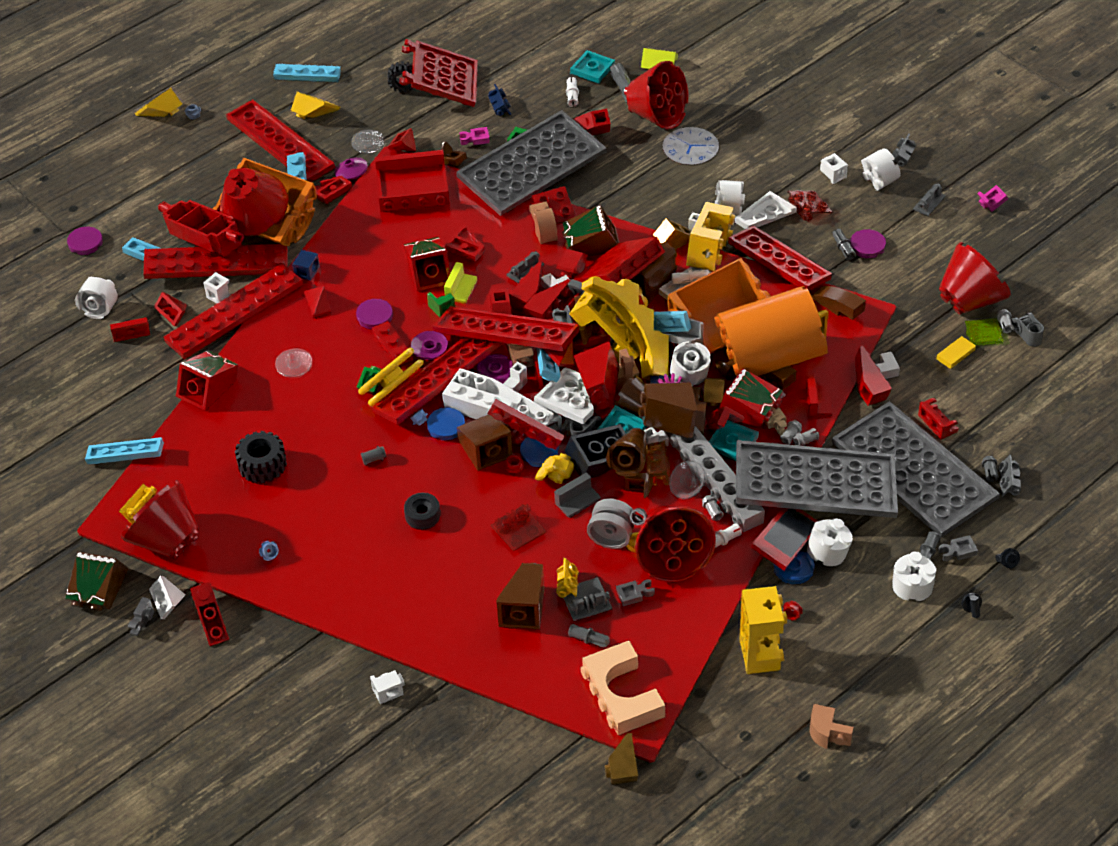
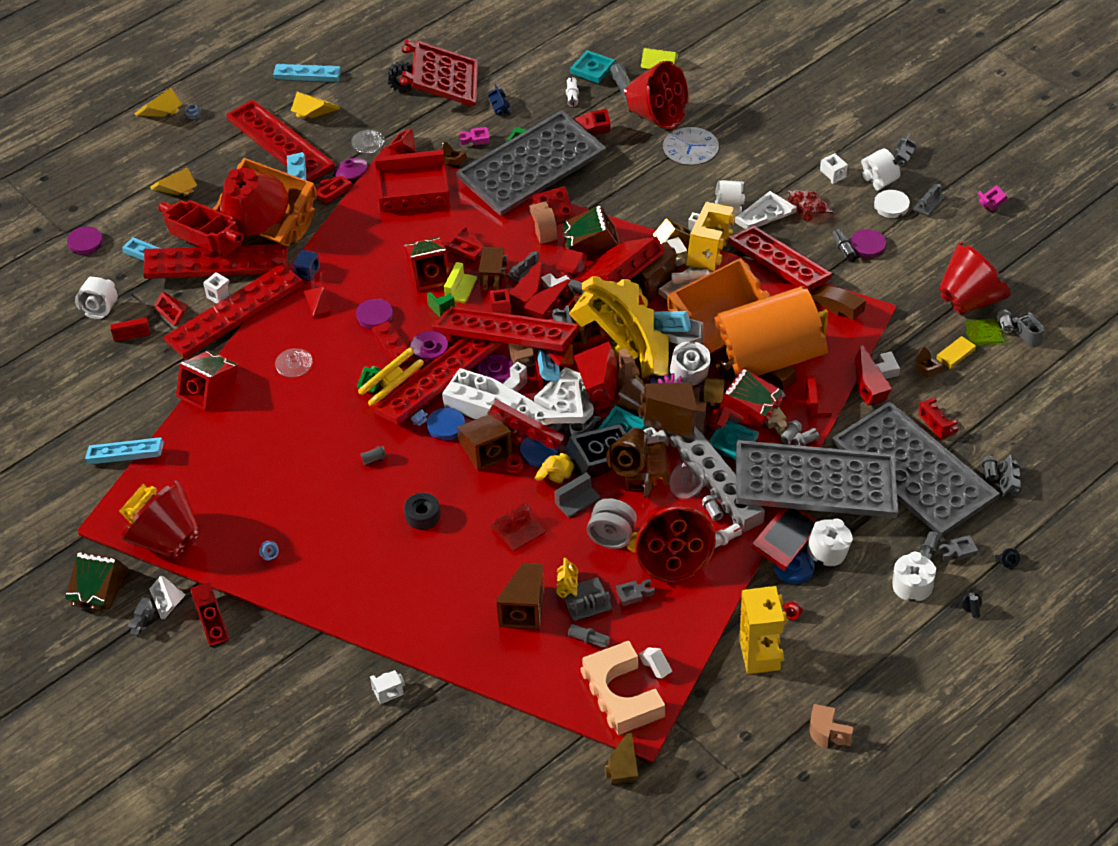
black tyre [235,431,287,483] -> none
dark grey hinge [630,508,647,525] -> none
none -> yellow slope [150,167,197,196]
none -> reddish brown hinge [479,247,508,291]
none -> white wing [544,379,584,424]
none -> white piece [638,647,672,678]
none -> white brick [662,237,687,266]
none -> white tile [874,190,910,218]
none -> reddish brown plate [915,347,943,377]

